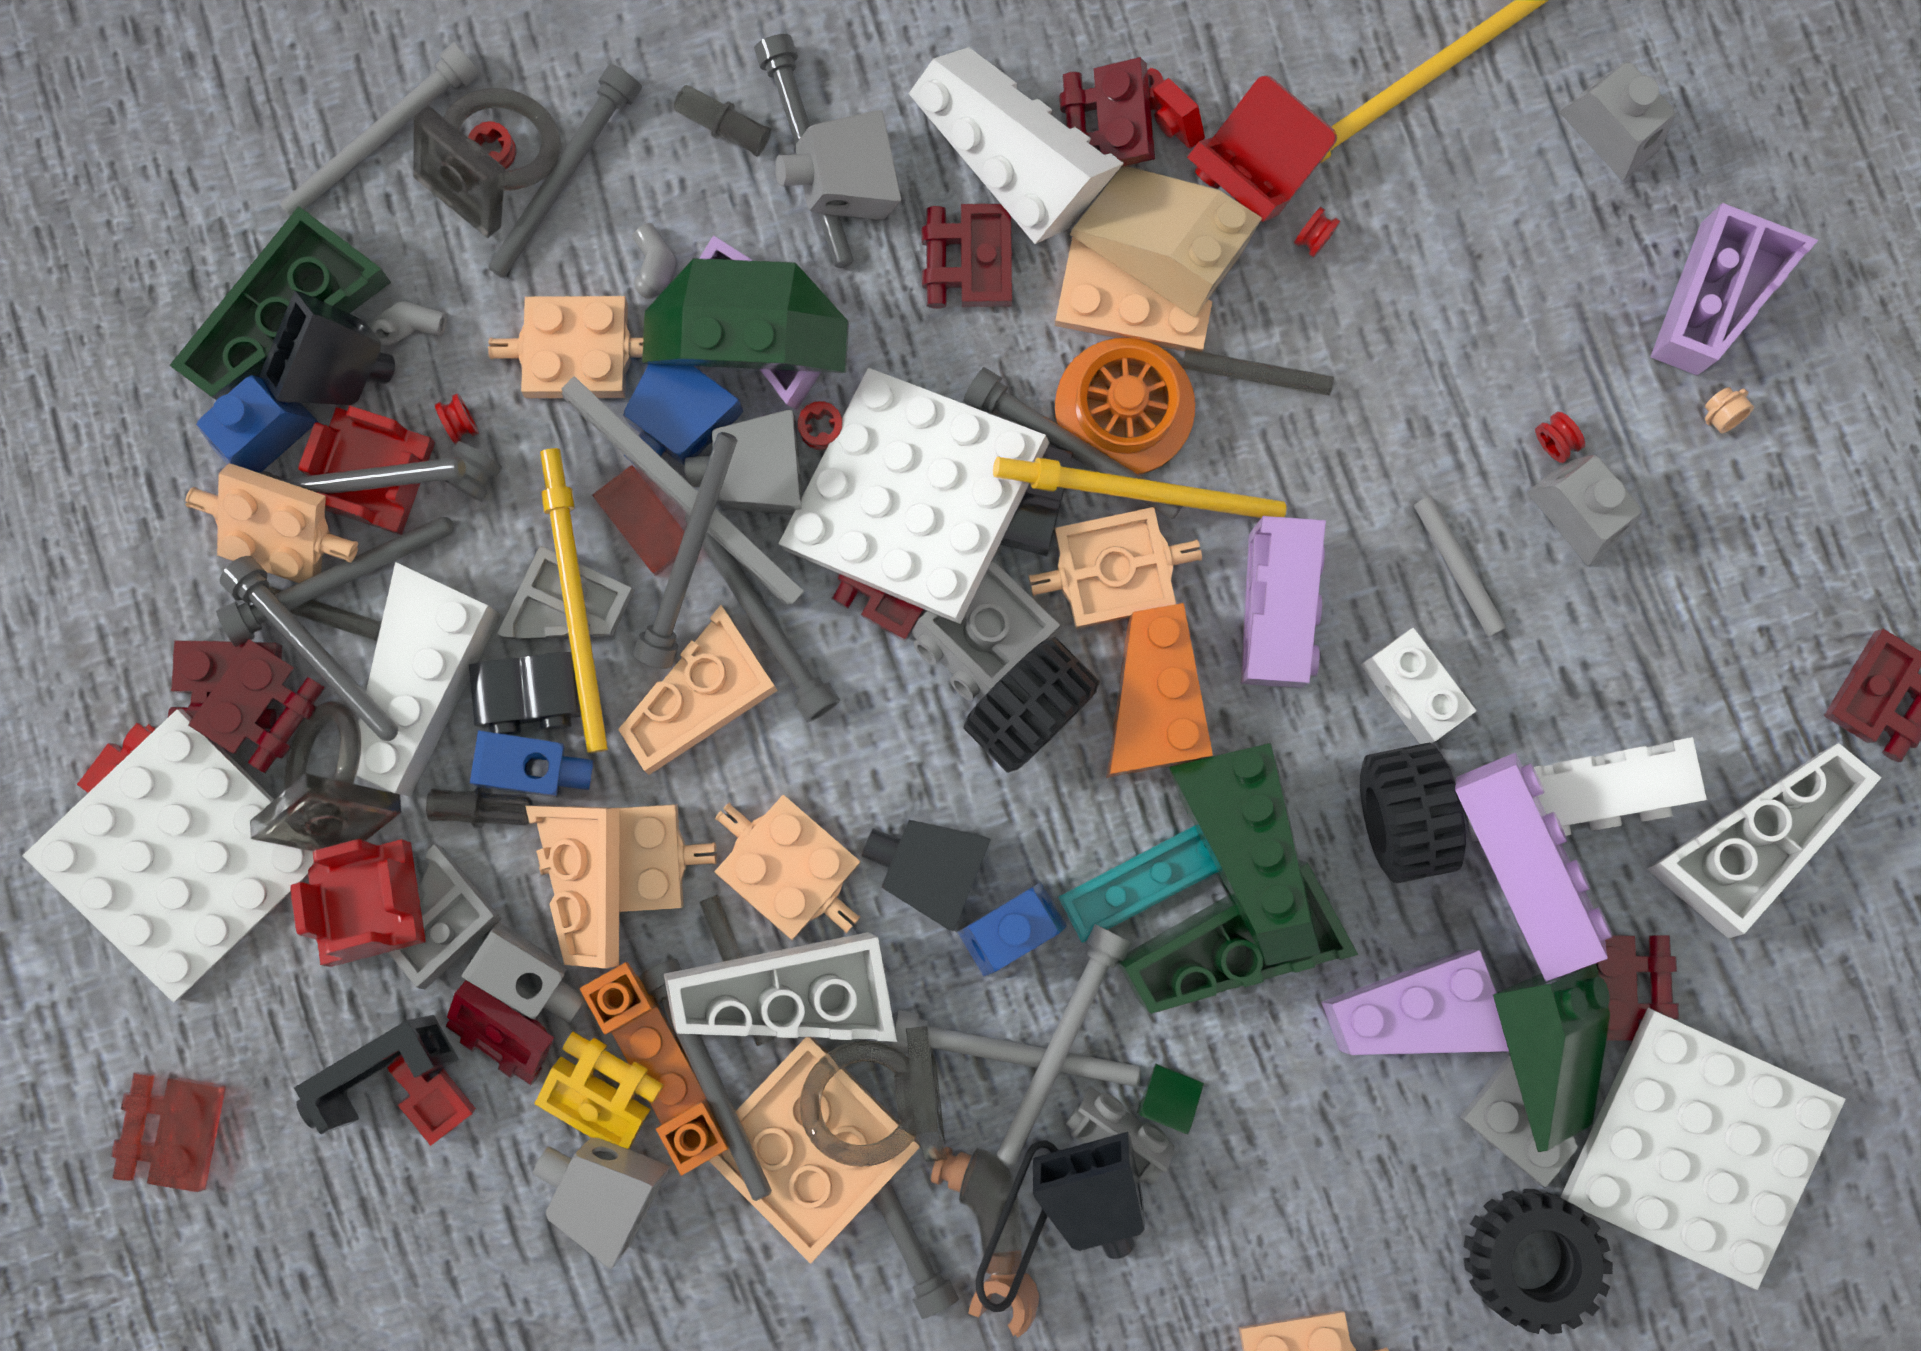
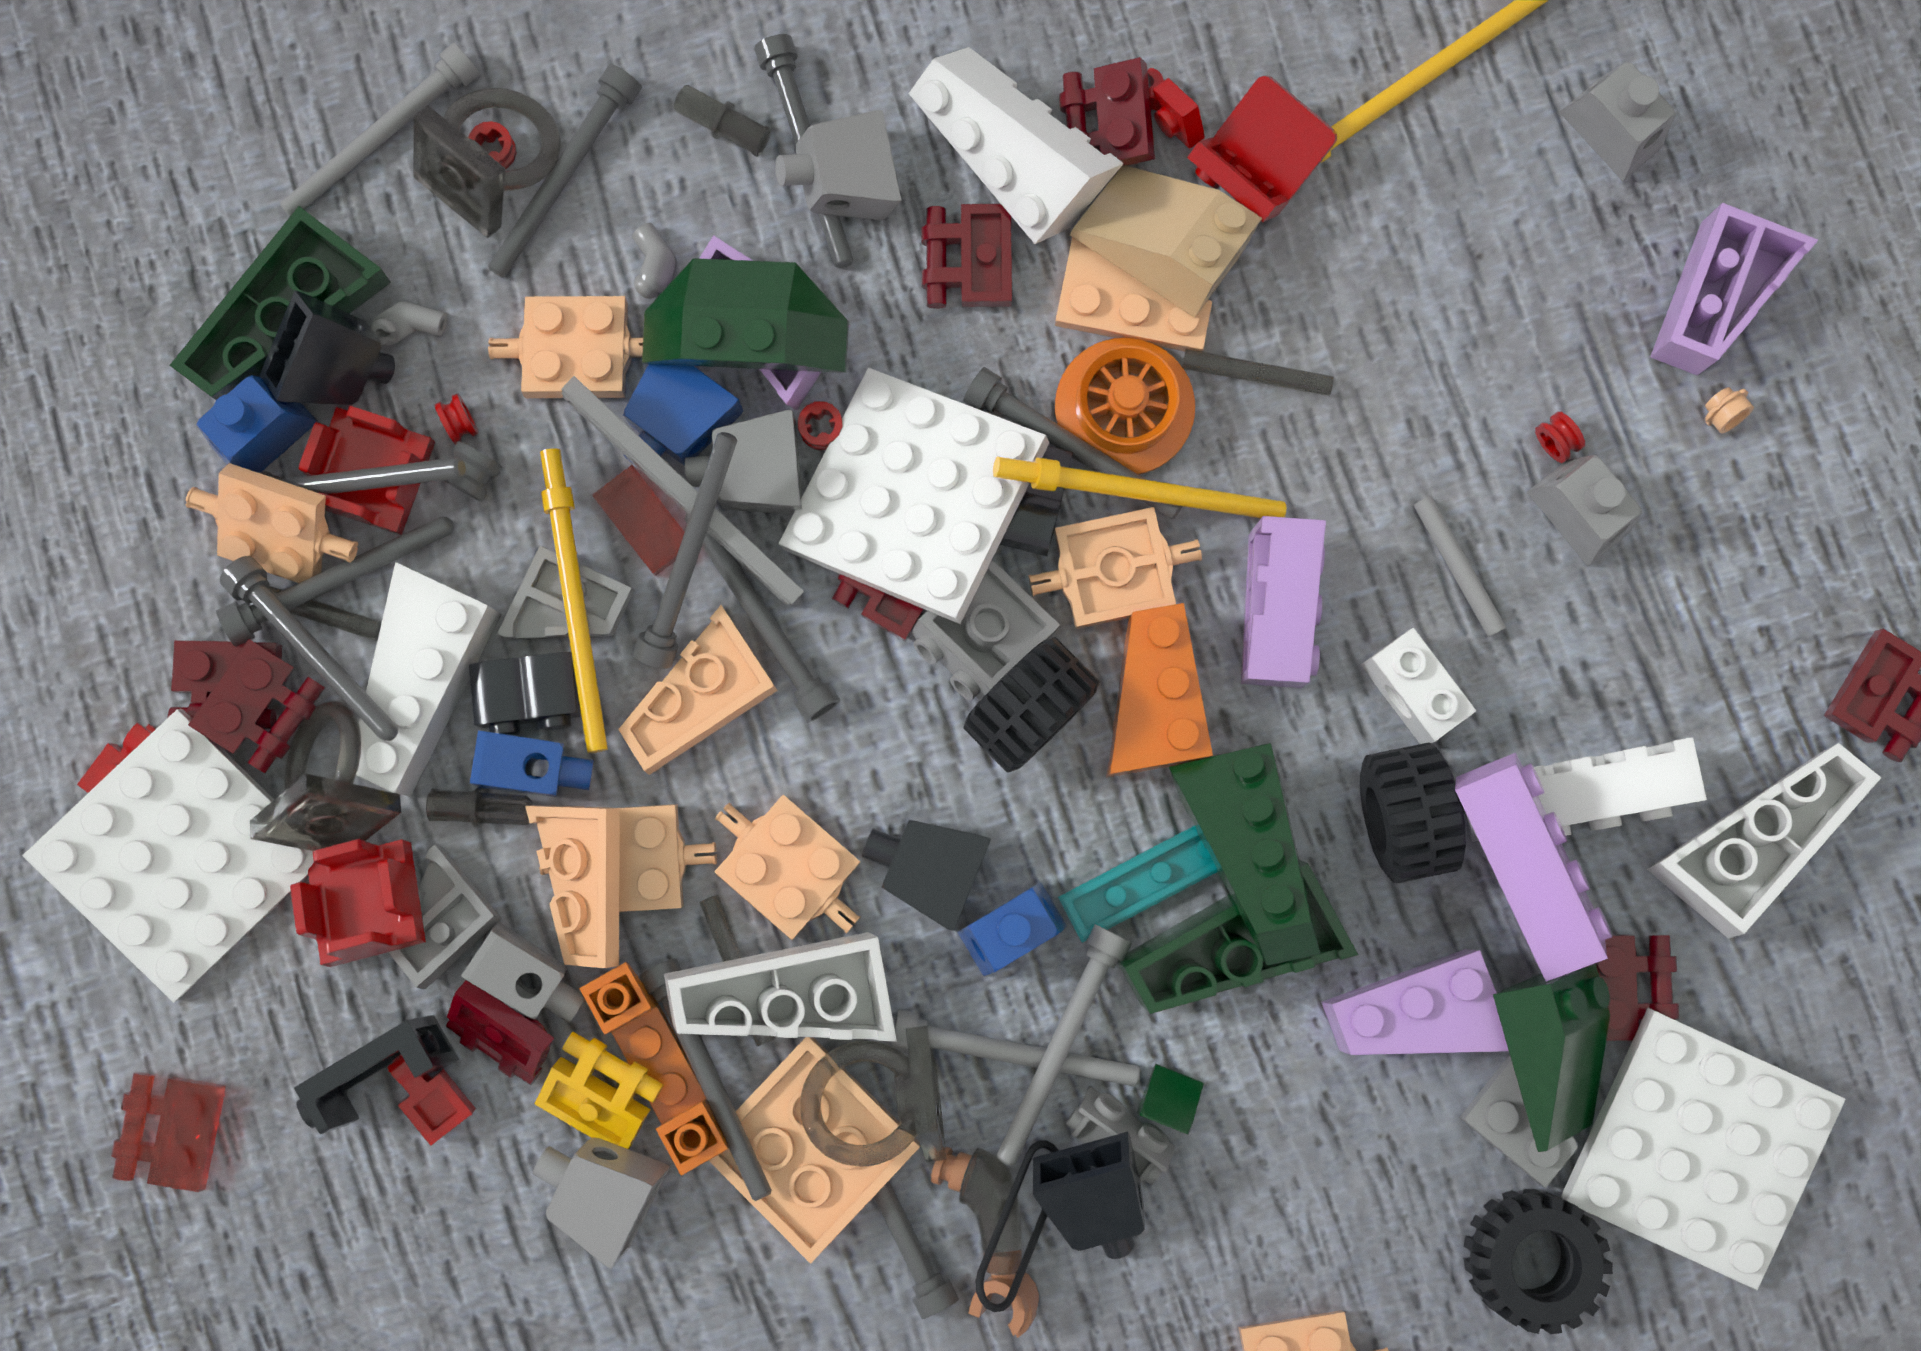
red bush [1294,206,1341,258] -> none

